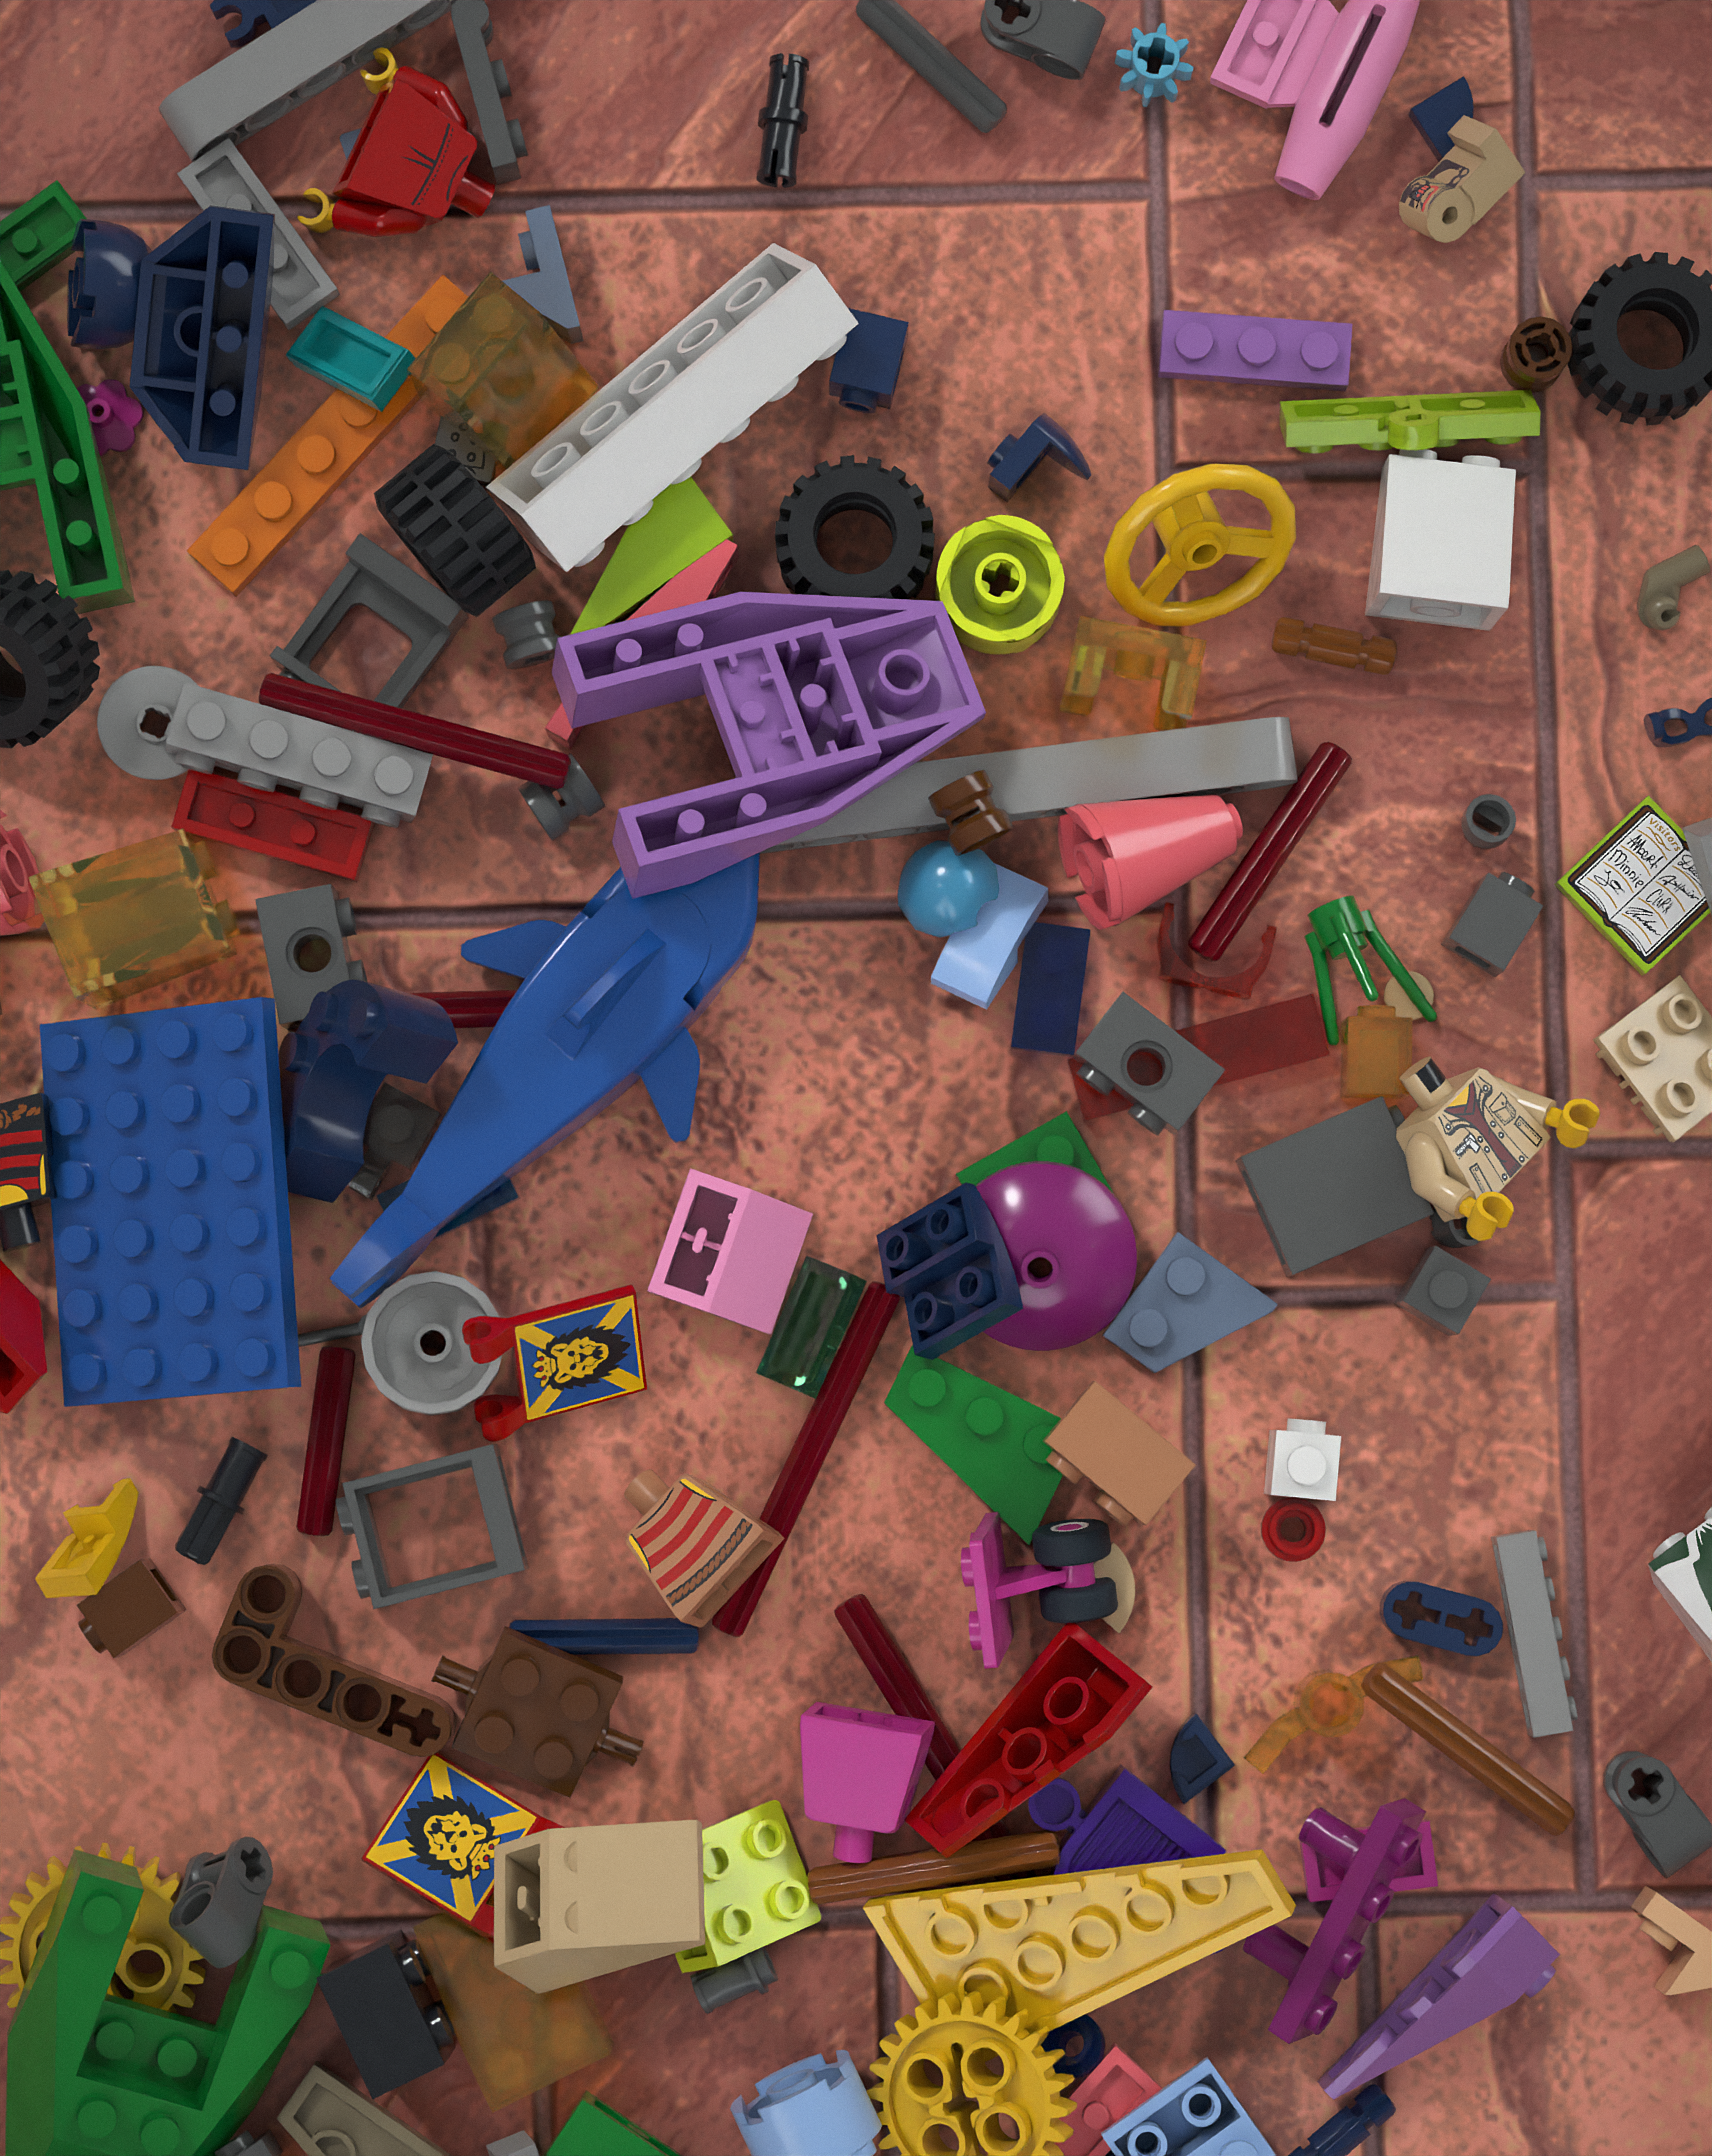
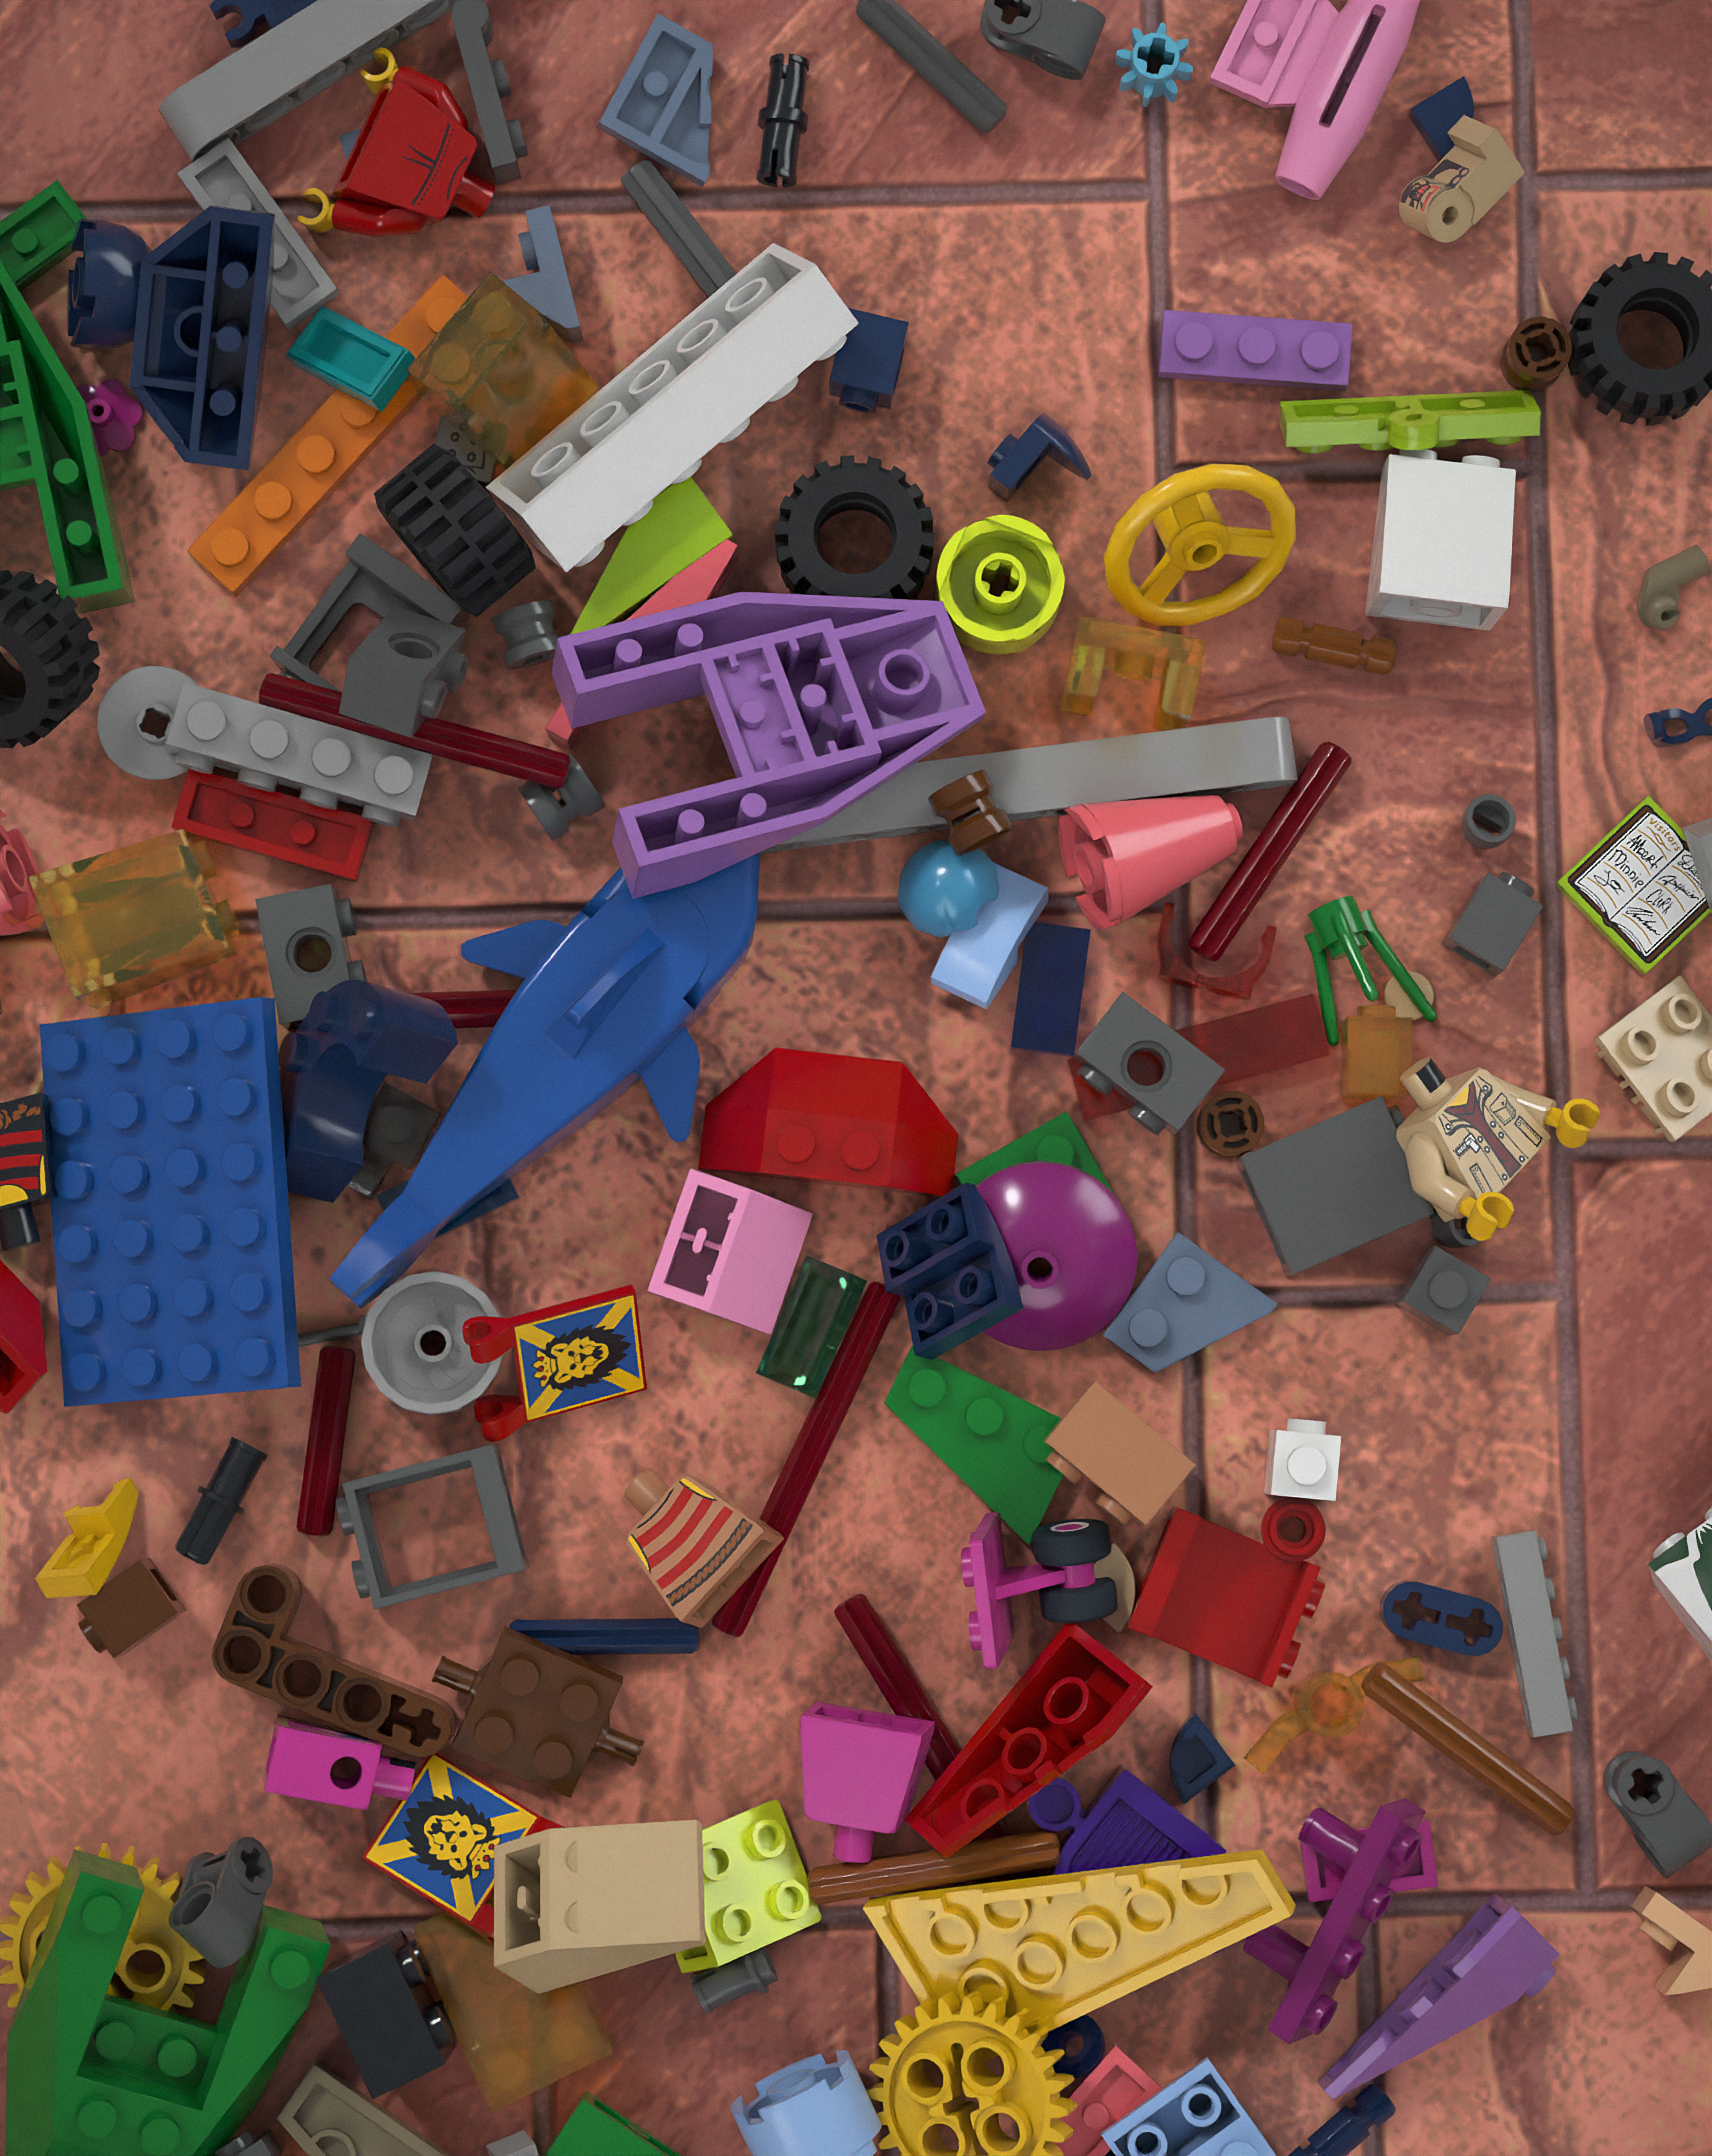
none -> dark pink torso [263,1715,416,1810]
none -> dark grey brick [339,605,469,738]
none -> sand blue wing [597,13,713,187]
none -> dark grey axle [621,160,737,298]
none -> red wedge [698,1048,959,1197]
none -> red panel [1125,1506,1325,1688]
none -> reddish brown wheel [1196,1091,1264,1158]

